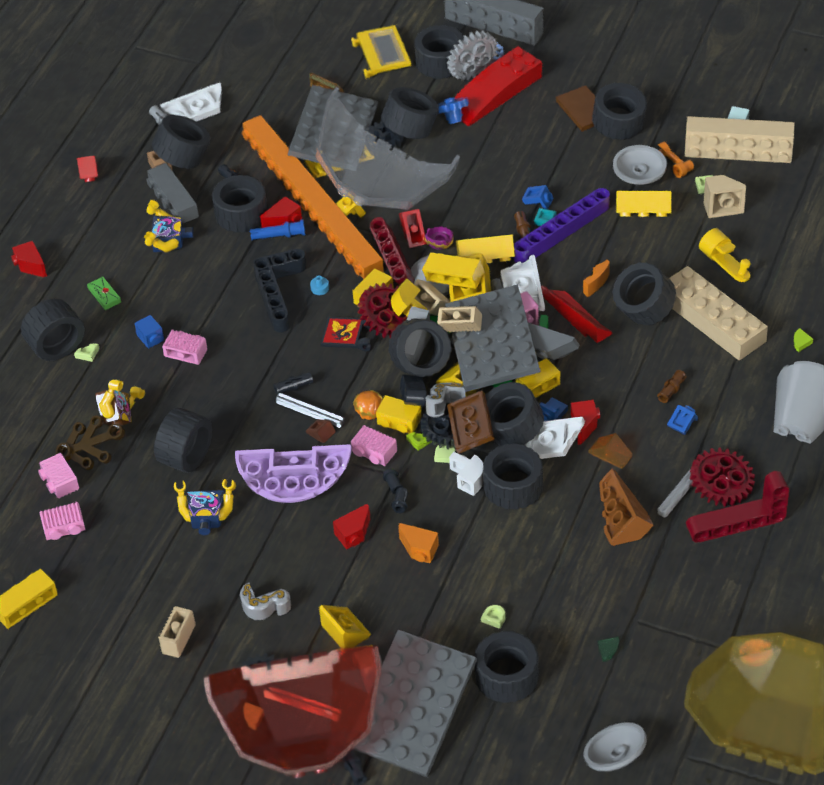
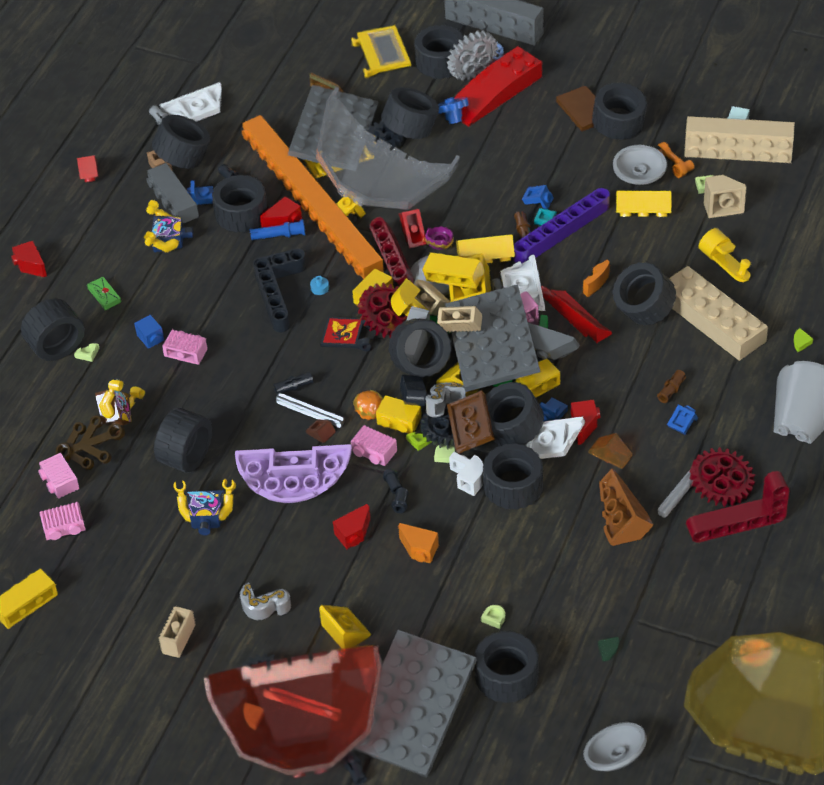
none -> blue bracket [188,181,213,205]

